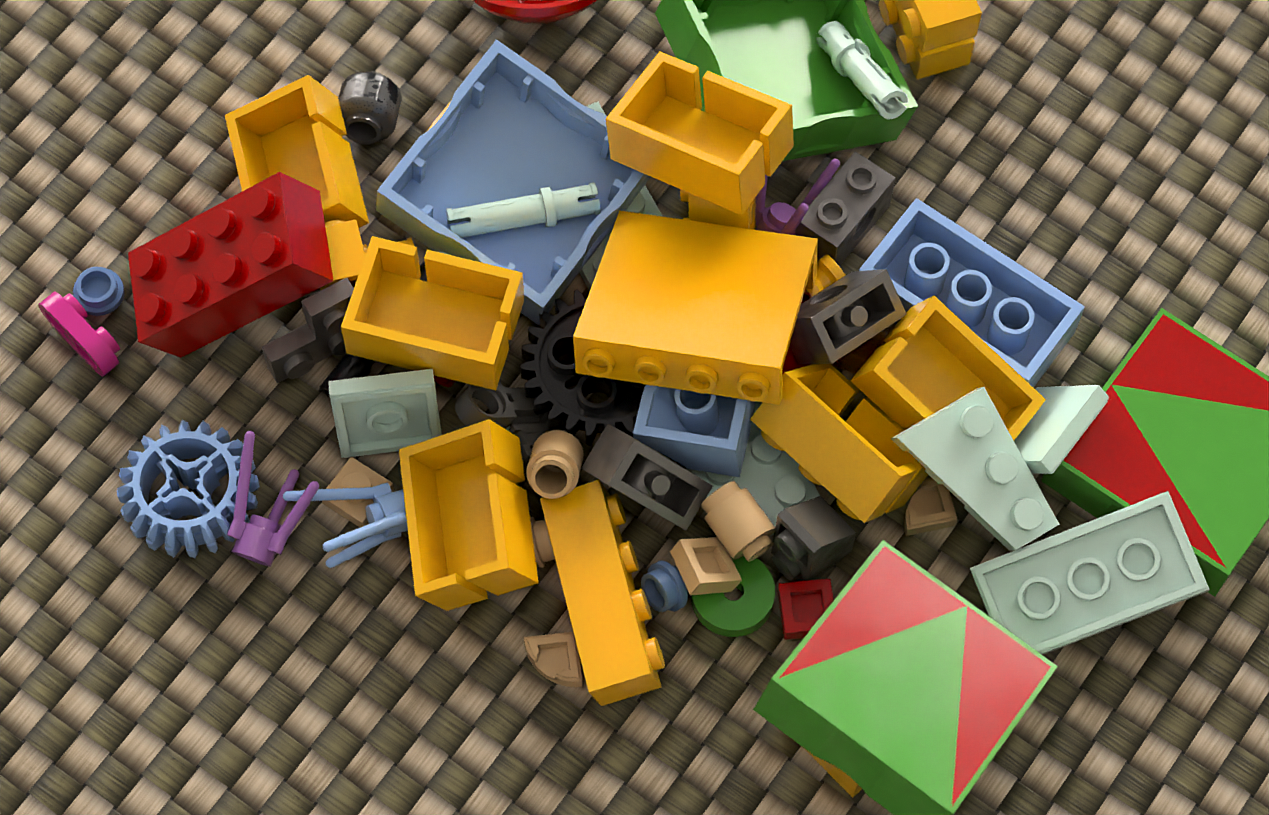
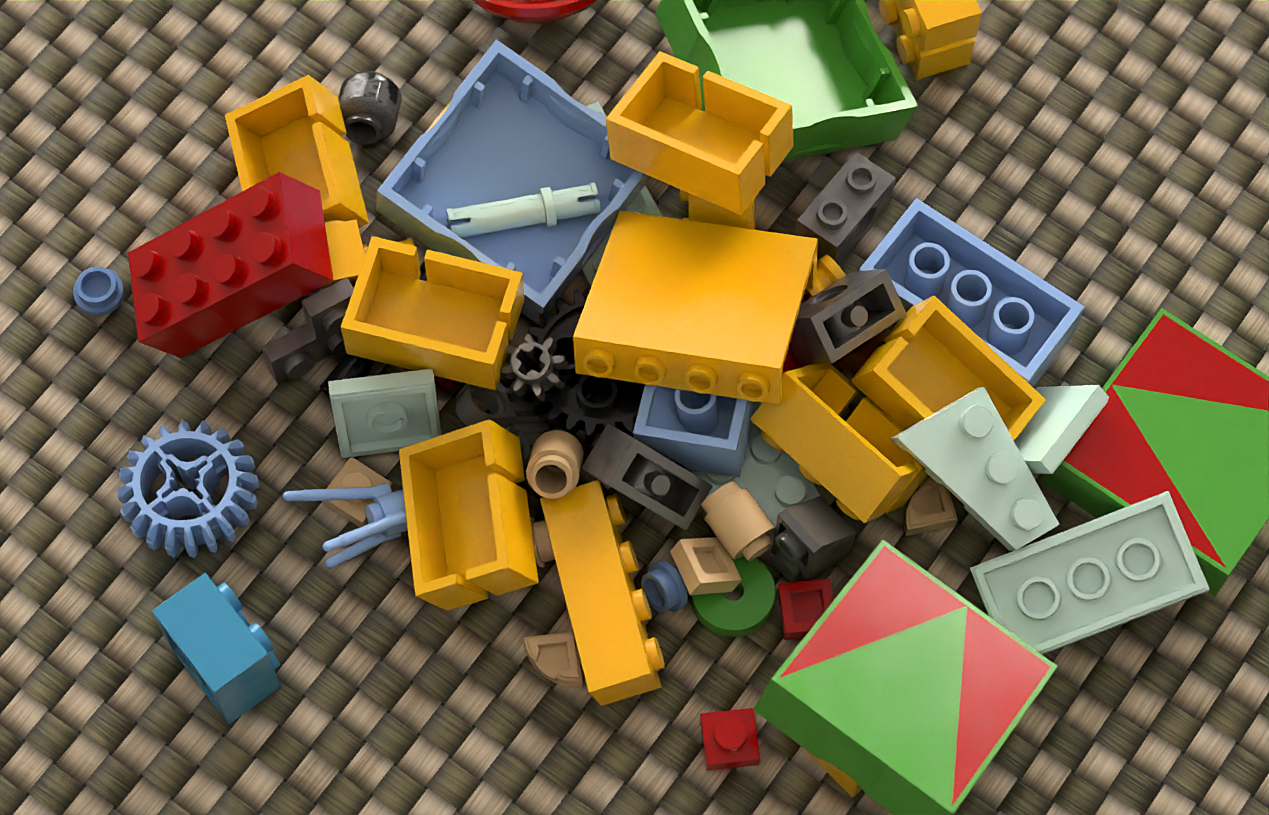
dark pink plate [38,291,120,377] -> none
medium lavender plant [227,431,319,567] -> none
medium lavender plant [756,159,840,235] -> none
light aqua pin [817,21,908,119] -> none
none -> dark azure brick [152,572,281,725]
none -> dark grey gear [501,333,569,401]
none -> red plate [700,708,760,771]

